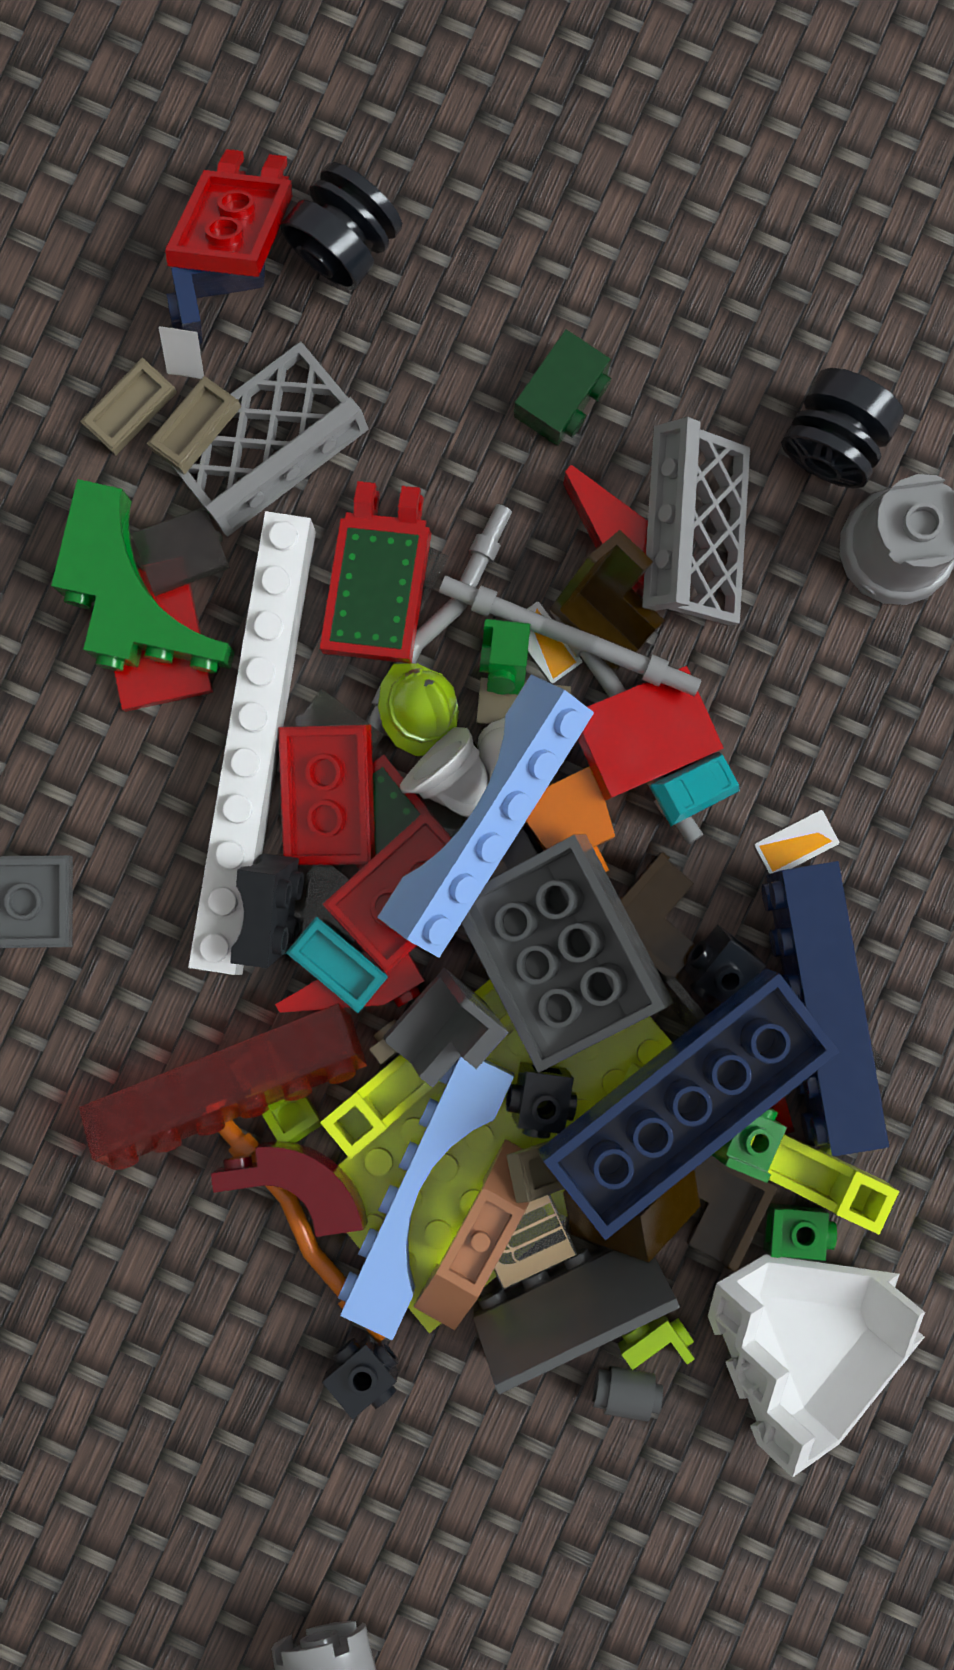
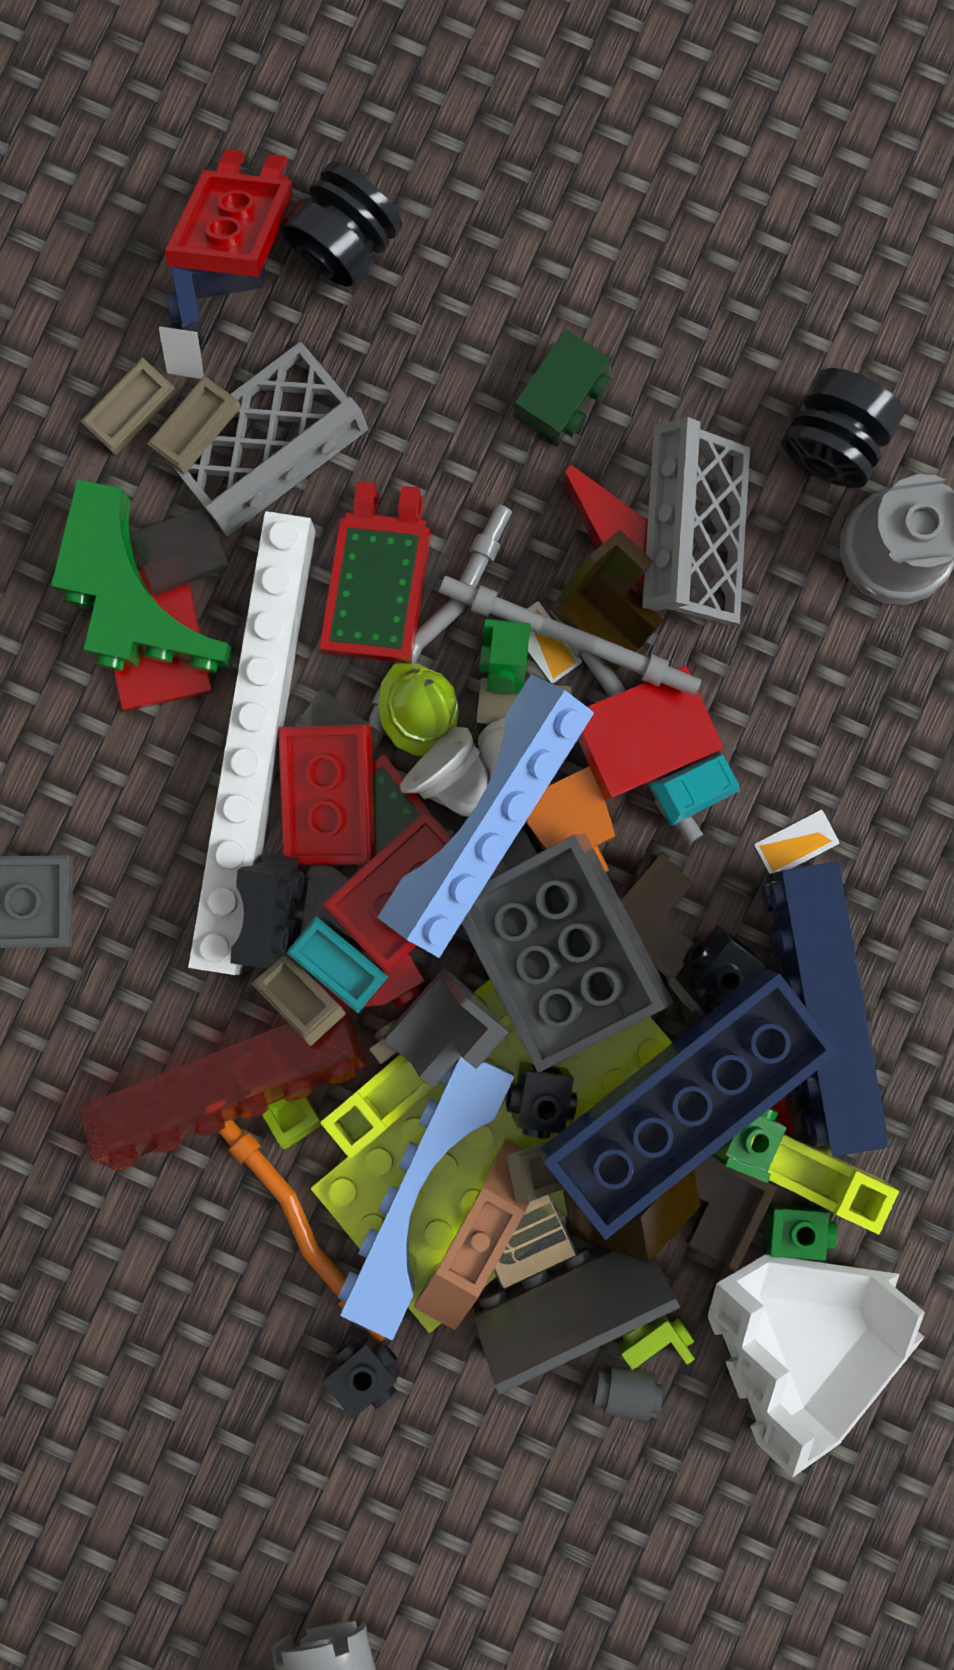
dark red arch [211,1141,368,1237] -> none
none -> dark tan tile [251,953,346,1046]

